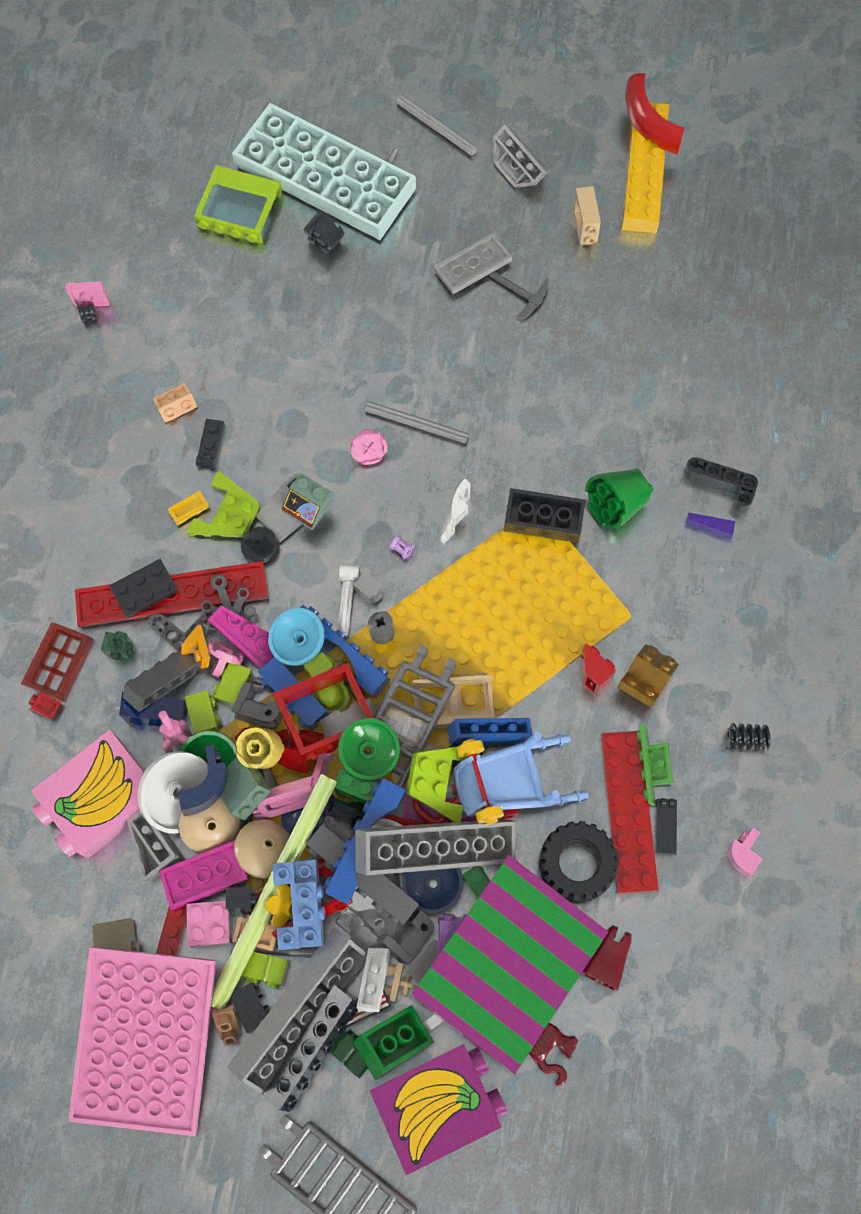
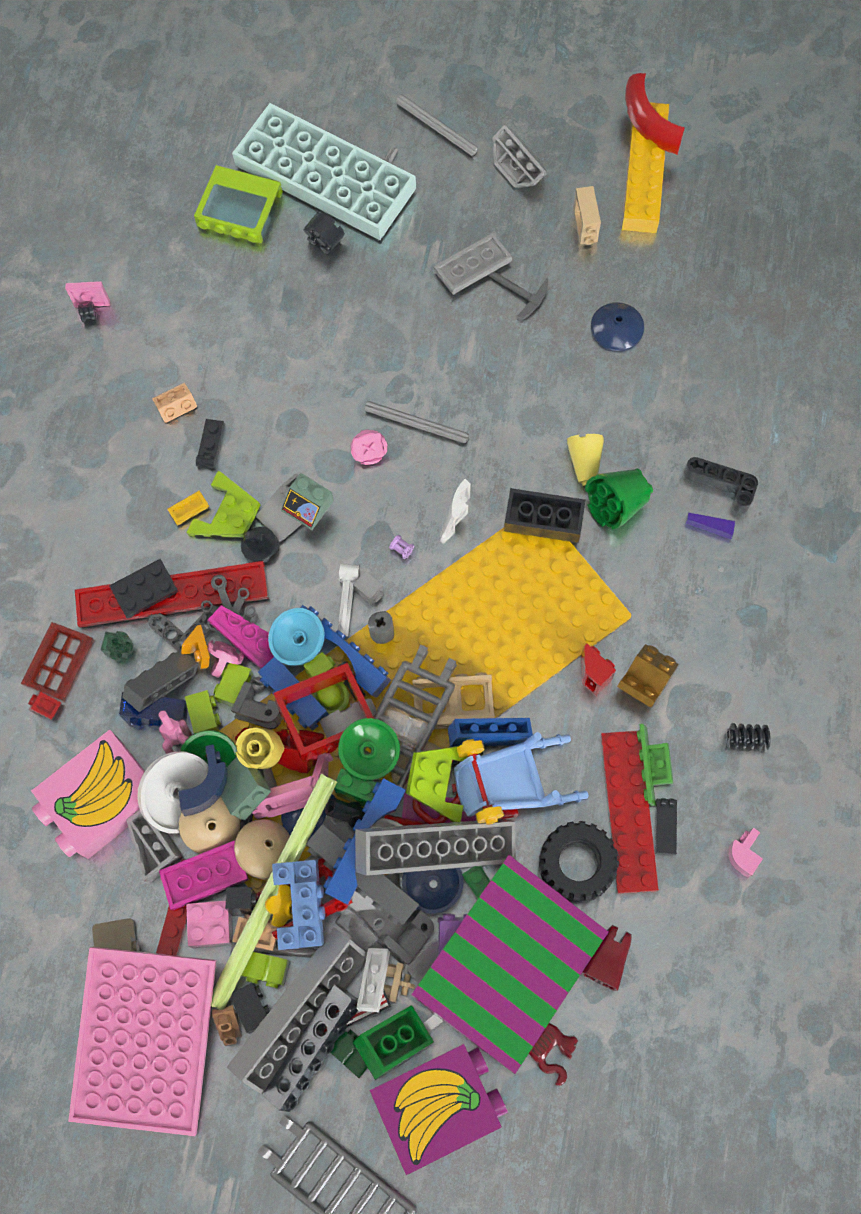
none -> light yellow cone [567,434,604,487]
none -> dark blue dish [590,302,644,351]

